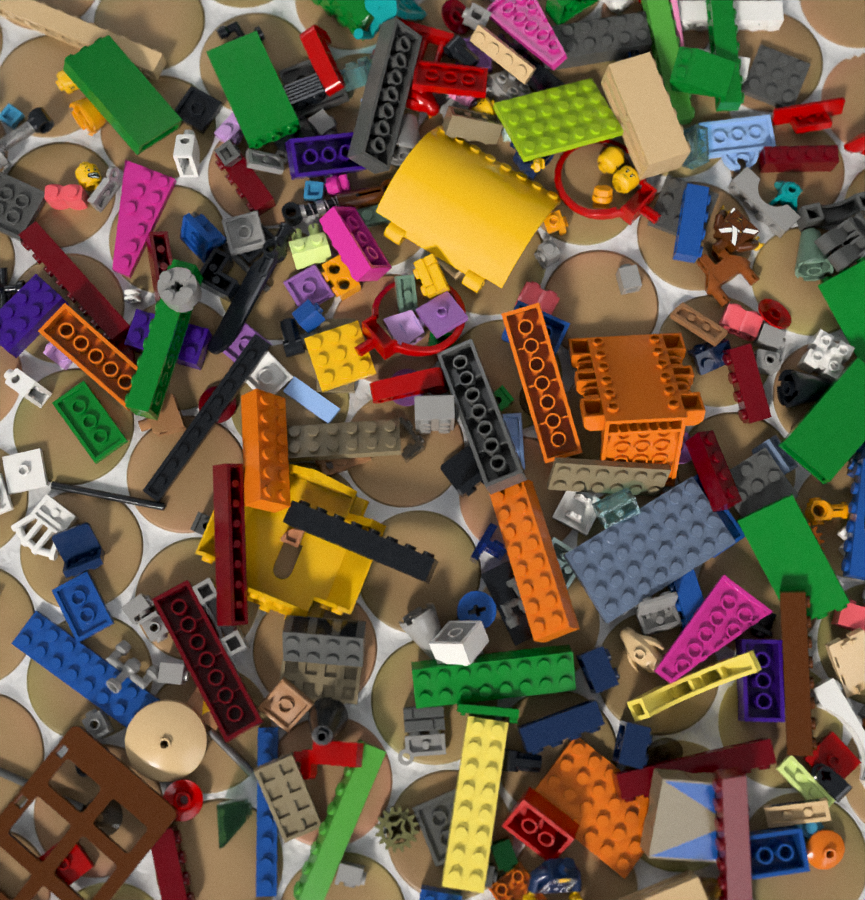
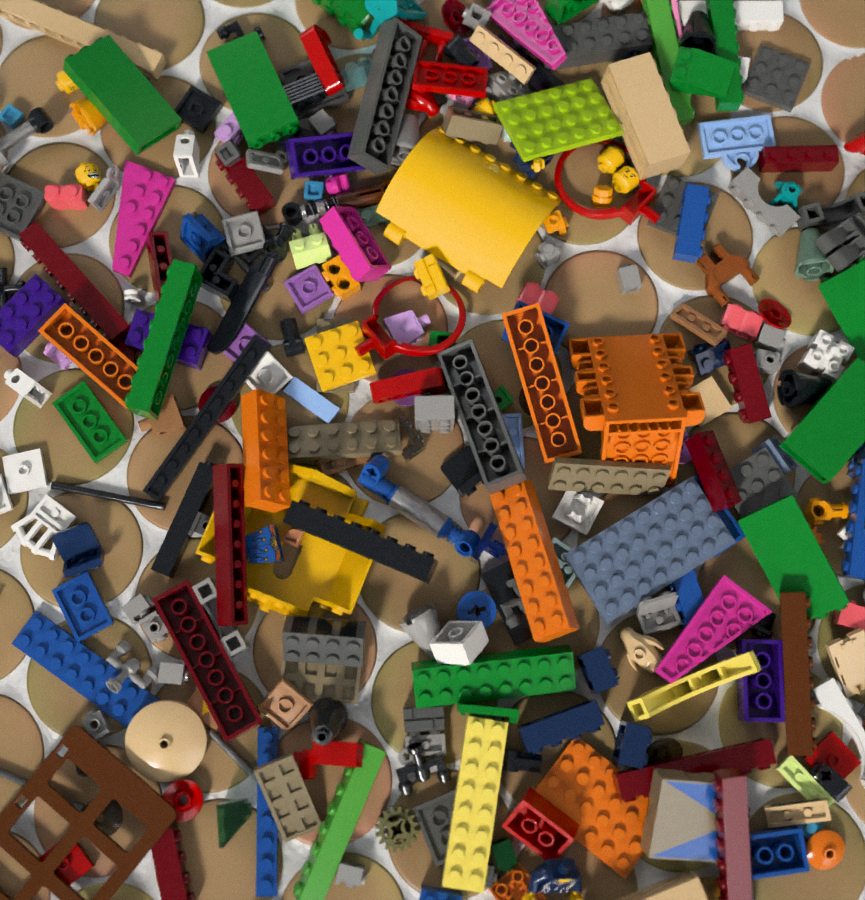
light grey brick [157,267,202,312] -> none
blue brick [292,299,326,334] -> none
sand green plate [394,274,418,313] -> none
medium lavender plate [416,291,468,339] -> none
clear light blue brick [592,488,641,529] -> none
clear light blue brick [682,124,710,170] -> none
reddish brown torso [712,205,765,254] -> none
red bracket [771,97,845,134] -> none
none -> black brick [151,461,216,578]
none -> torso [245,524,285,564]
none -> piece [357,454,481,557]
none -> black piece [396,742,452,795]
none -> black cone [679,11,716,54]
none -> tan tile [690,376,732,428]

